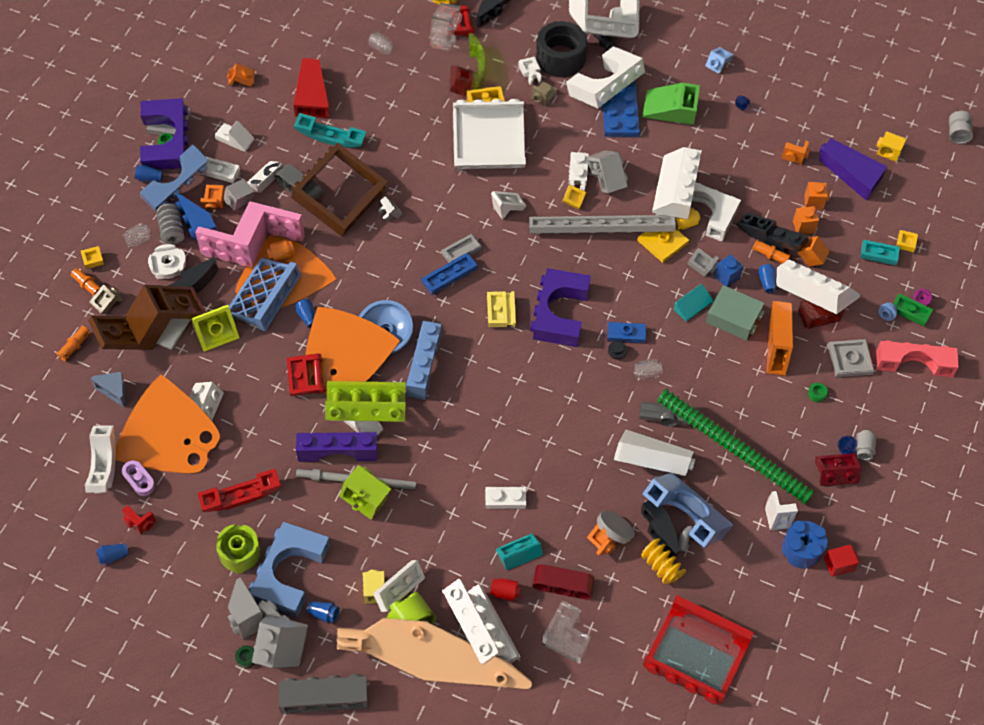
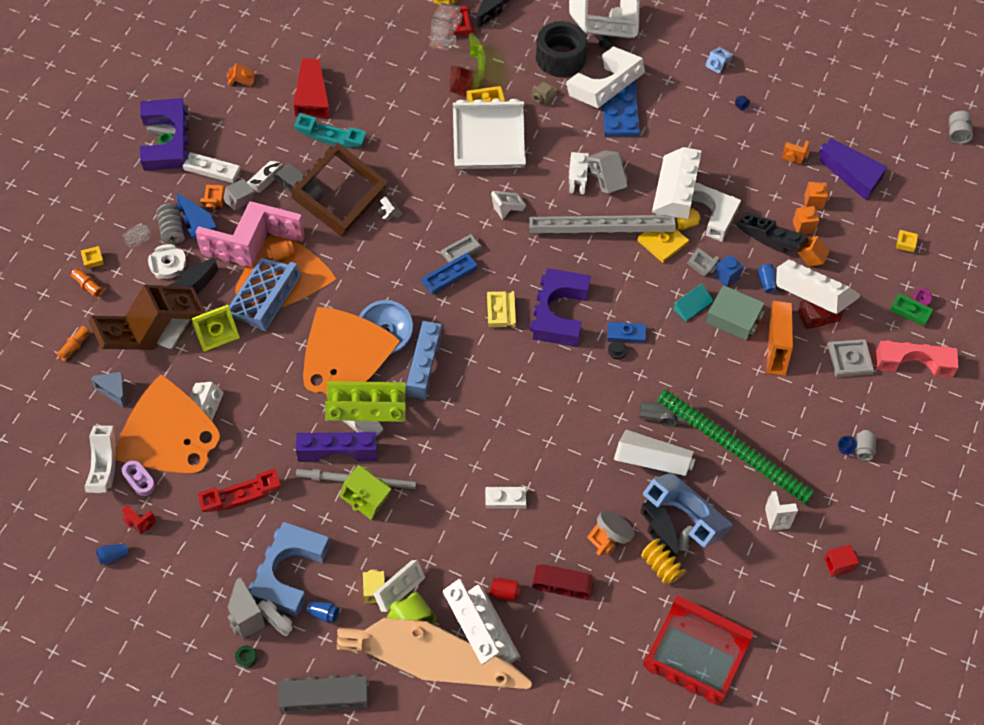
dark tan bracket [89,285,124,315] -> none
blue cone [135,164,162,182] -> none
medium blue arch [140,145,208,212] -> none
white slope [215,121,255,152] -> none
lime brick [216,524,261,574] -> none
light grey slope [252,614,308,668] -> none
red plate [287,353,325,396] -> none
blue cone [296,299,315,328] -> none
clear brick [368,32,394,55] -> none
teal slope [496,533,543,570] -> none
white plate [518,57,541,85] -> none
clear brick [542,600,591,664] -> none
yellow plate [562,185,586,209] -> none
clear brick [634,359,663,380] -> none
bright green slope [643,83,700,125] -> none
orange pin [752,239,790,264] -> none
blue brick [782,521,827,569] -> none
green tile [808,383,828,403] -> none
dark red bracket [815,453,861,486] -> none
teal plate [860,239,900,265] -> none
yellow brick [876,131,906,162] -> none
medium blue plate [878,303,897,321] -> none

